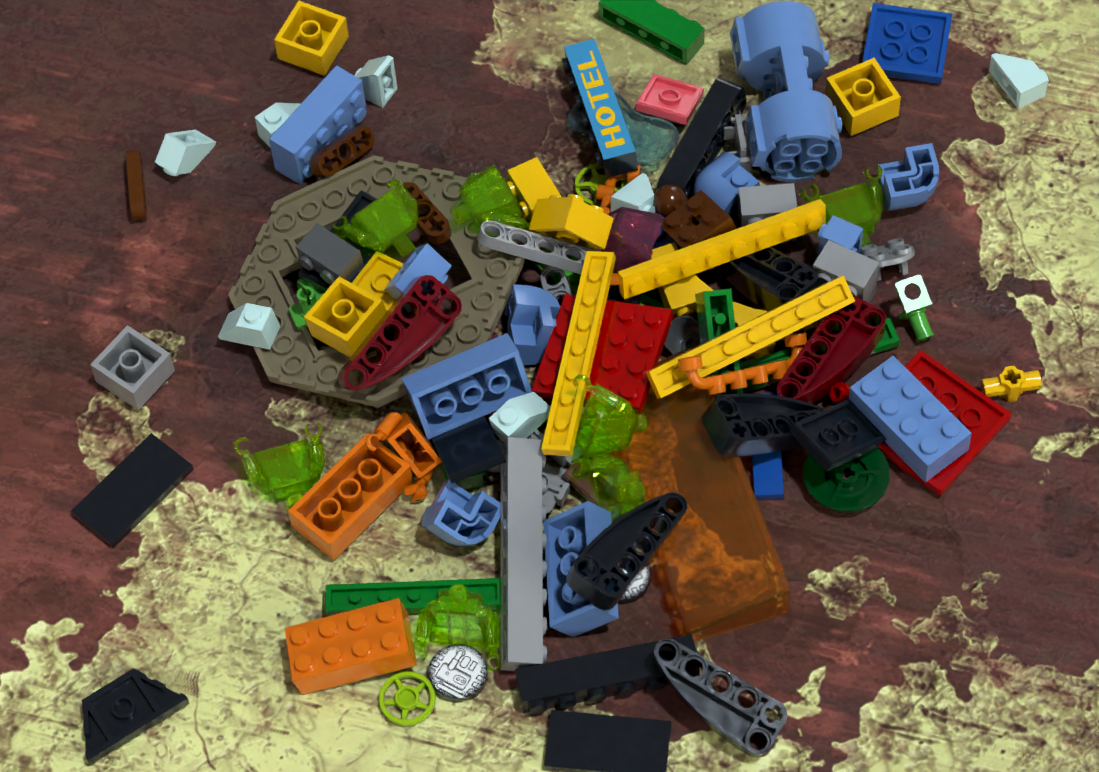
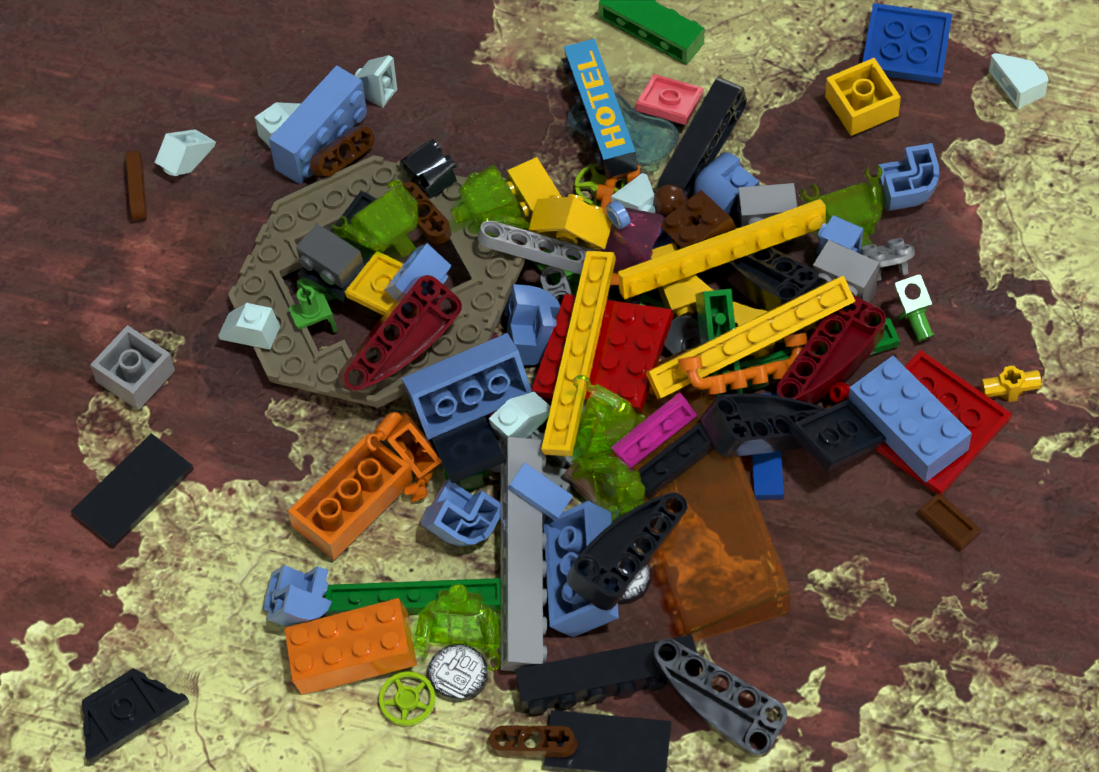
clear neon green torso [234,423,325,509] -> none
yellow brick [274,1,349,76] -> none
yellow brick [304,276,387,357] -> none
light grey piece [723,114,752,172] -> none
medium blue cylinder [730,1,842,182] -> none
dark green piece [803,448,890,512] -> none
none -> medium blue brick [263,565,332,627]
none -> black cylinder [400,138,457,199]
none -> reddish brown beam [489,725,578,757]
none -> medium blue tile [507,462,573,521]
none -> medium blue tile [606,200,631,230]
none -> dark pink tile [611,392,698,470]
none -> black tile [631,422,715,500]
none -> reddish brown tile [918,493,981,552]

